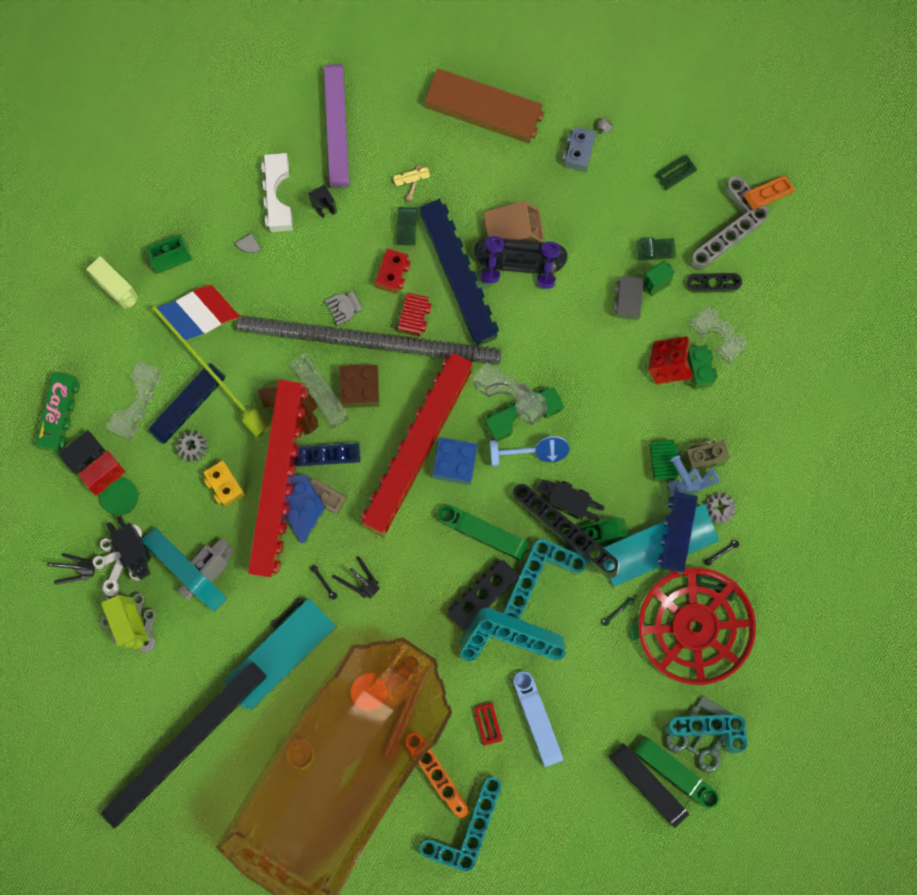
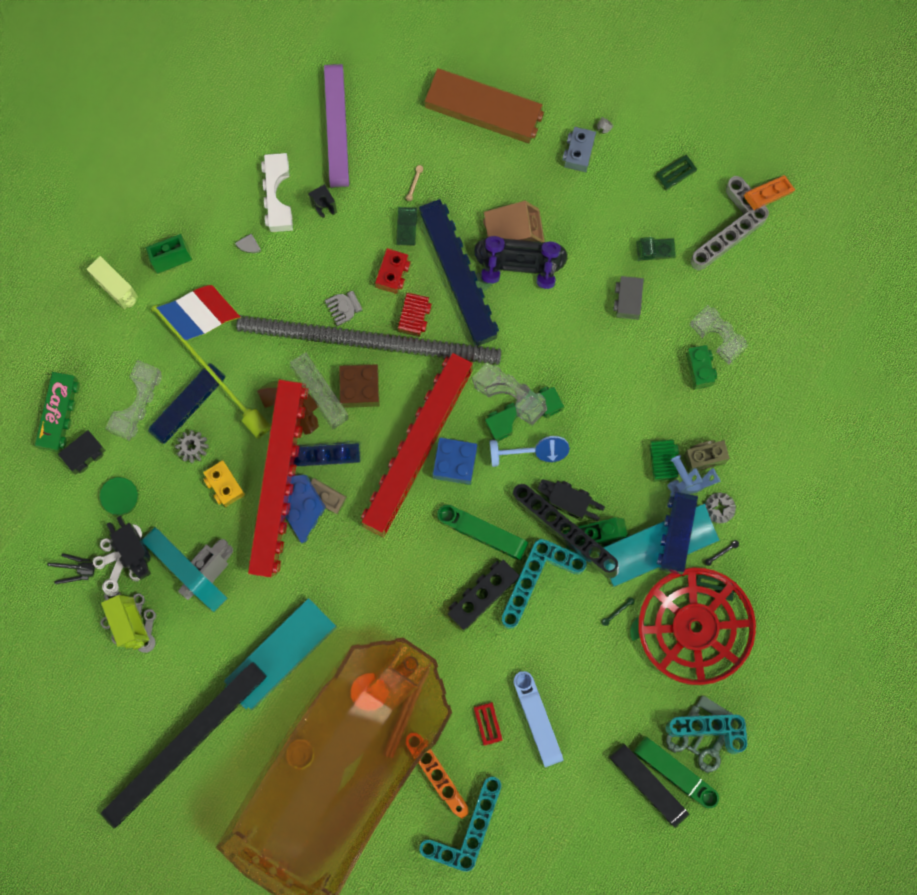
red brick [78,450,126,496] -> none
black hinge [271,597,303,628] -> none
black hinge [311,565,337,600] -> none
black plant [332,556,380,599] -> none
light yellow axle [393,167,430,186] -> none
teal beam [460,608,566,661] -> none
green brick [643,261,675,296] -> none
red bracket [648,336,693,385] -> none
black beam [686,273,742,293] -> none

